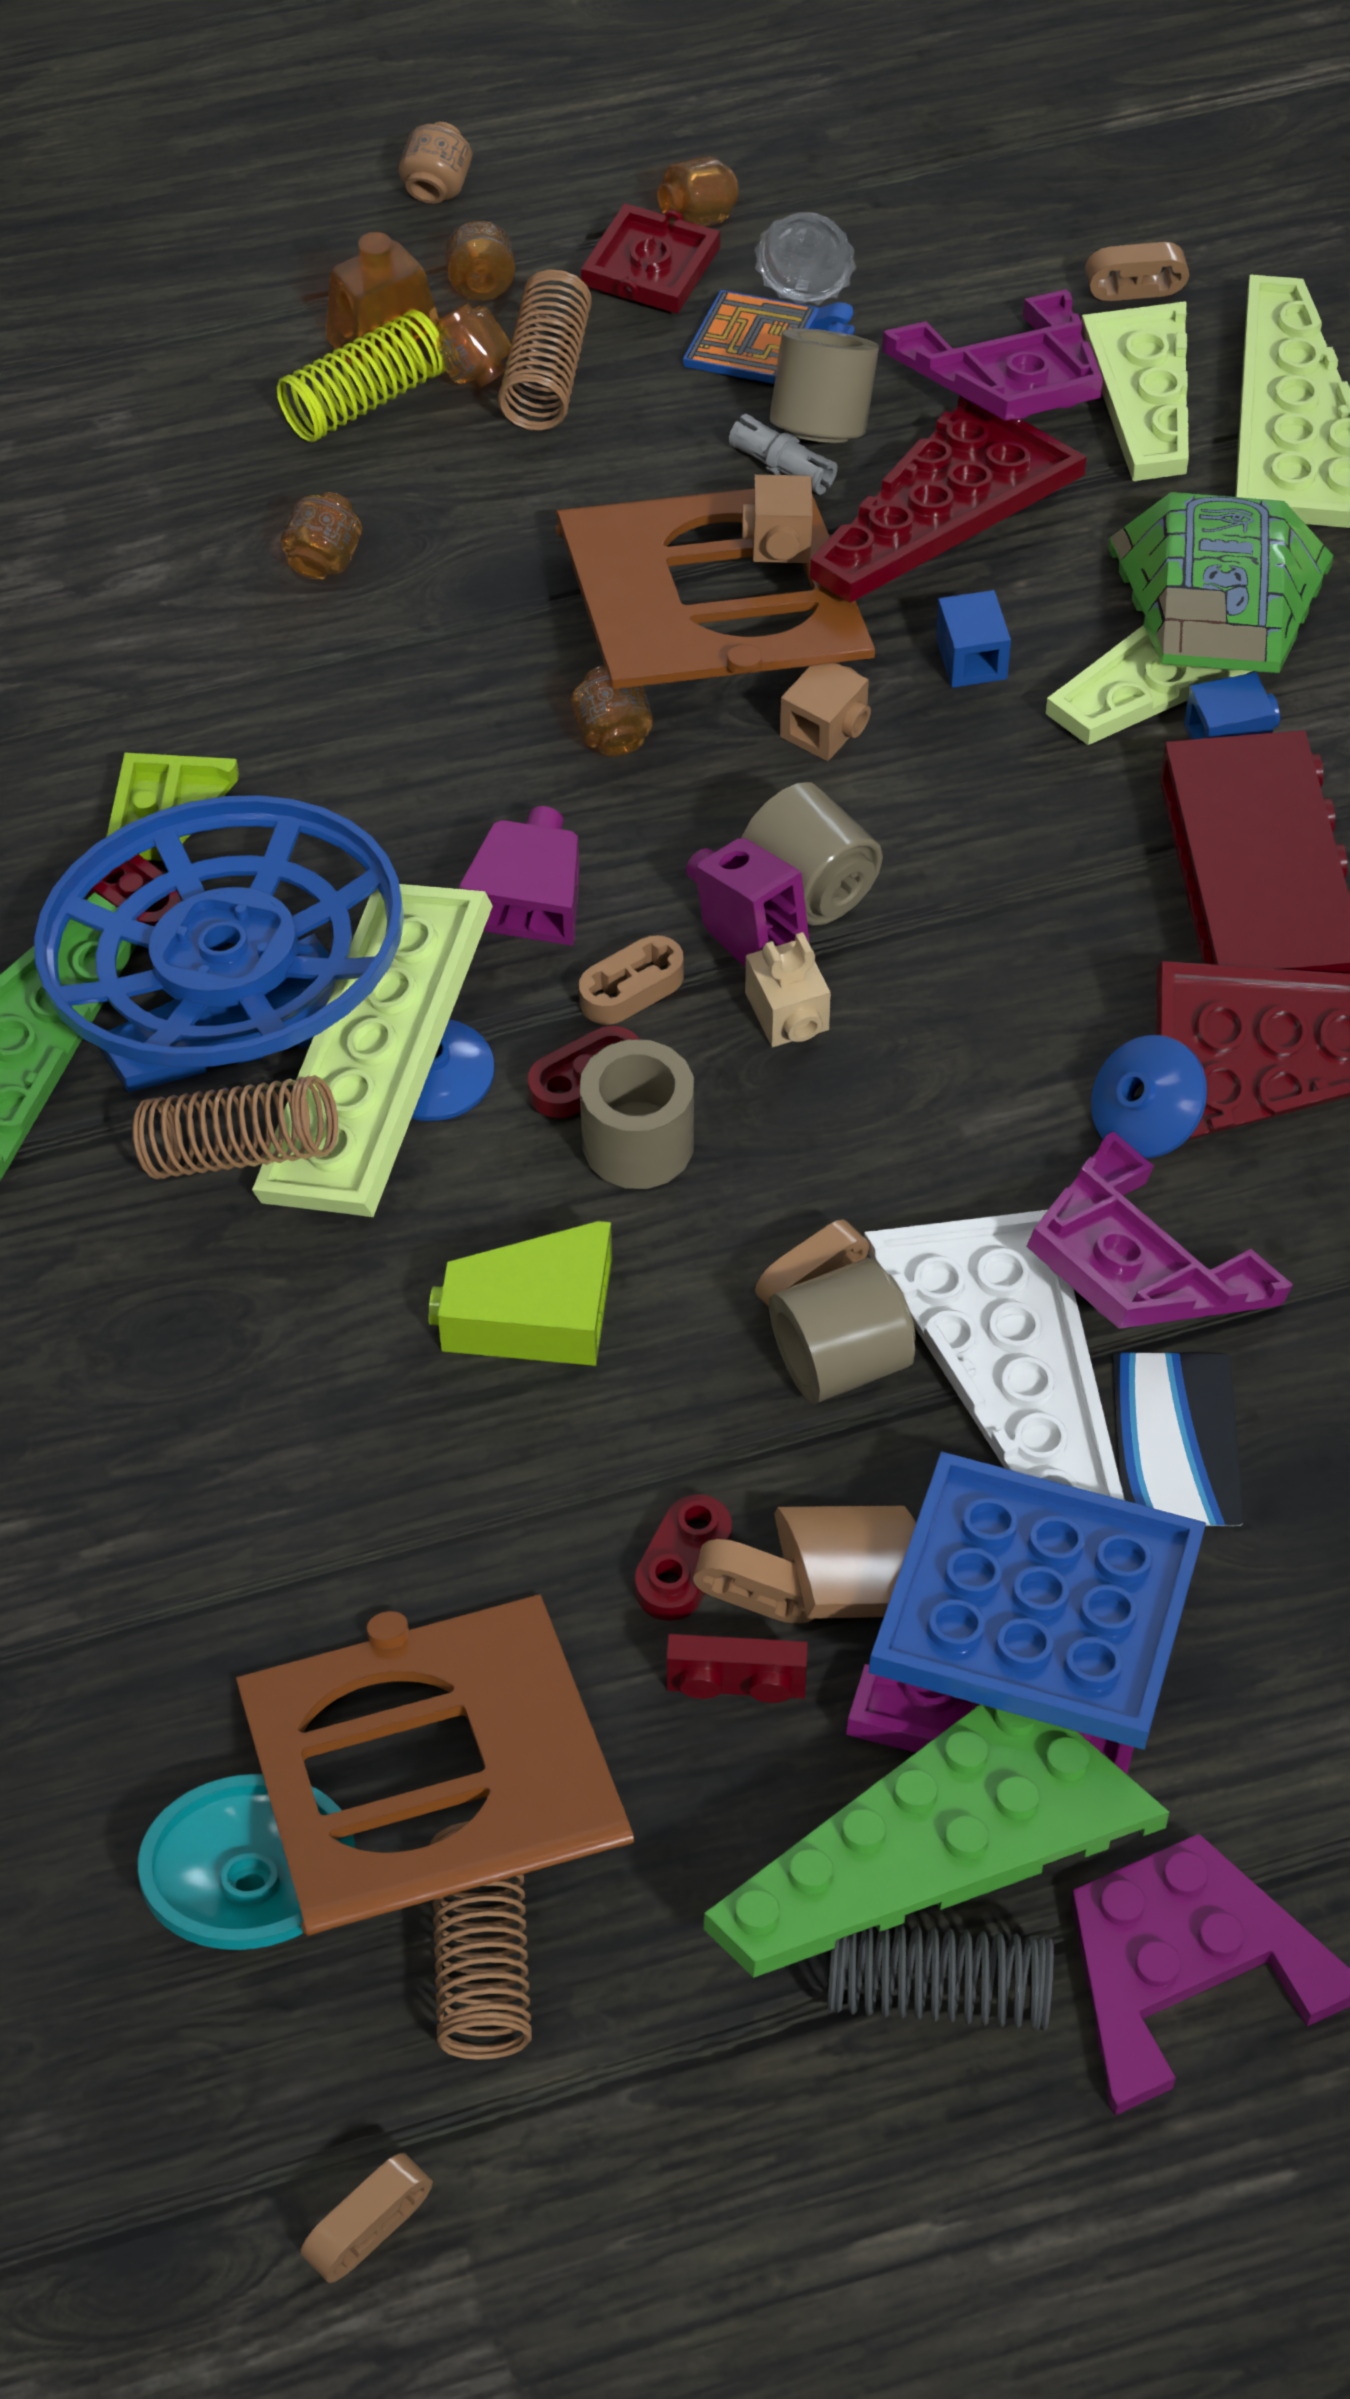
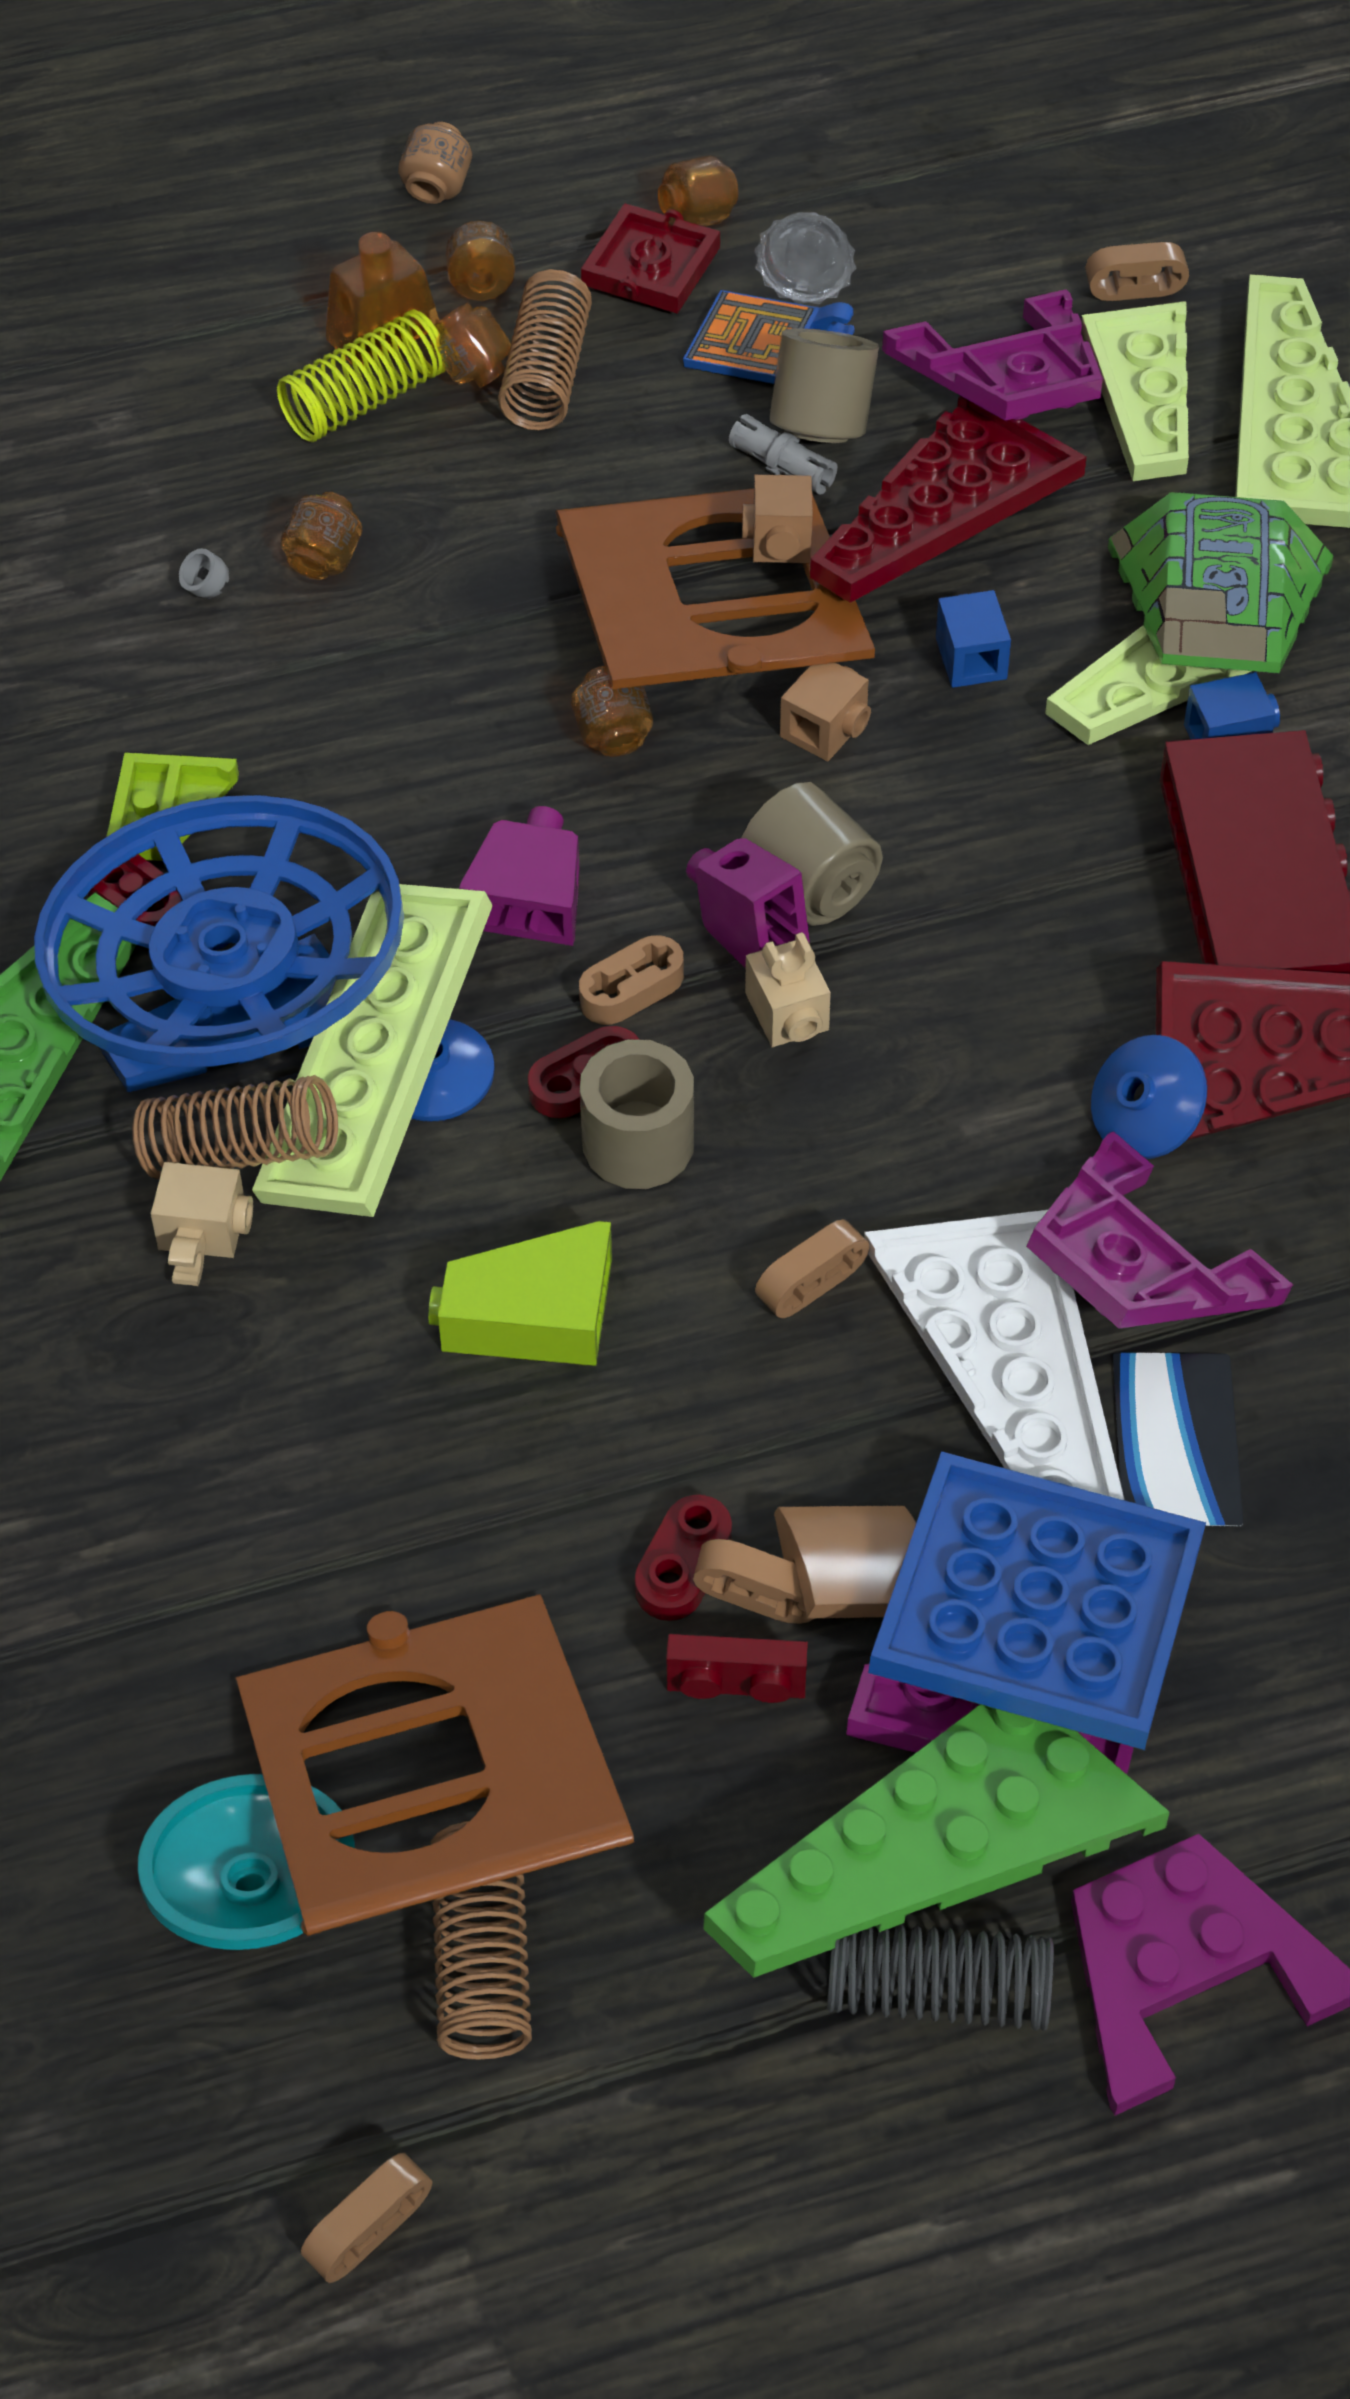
dark tan piece [769,1258,916,1405] -> none
none -> tan brick [151,1162,253,1286]
none -> light grey hinge [179,548,229,599]

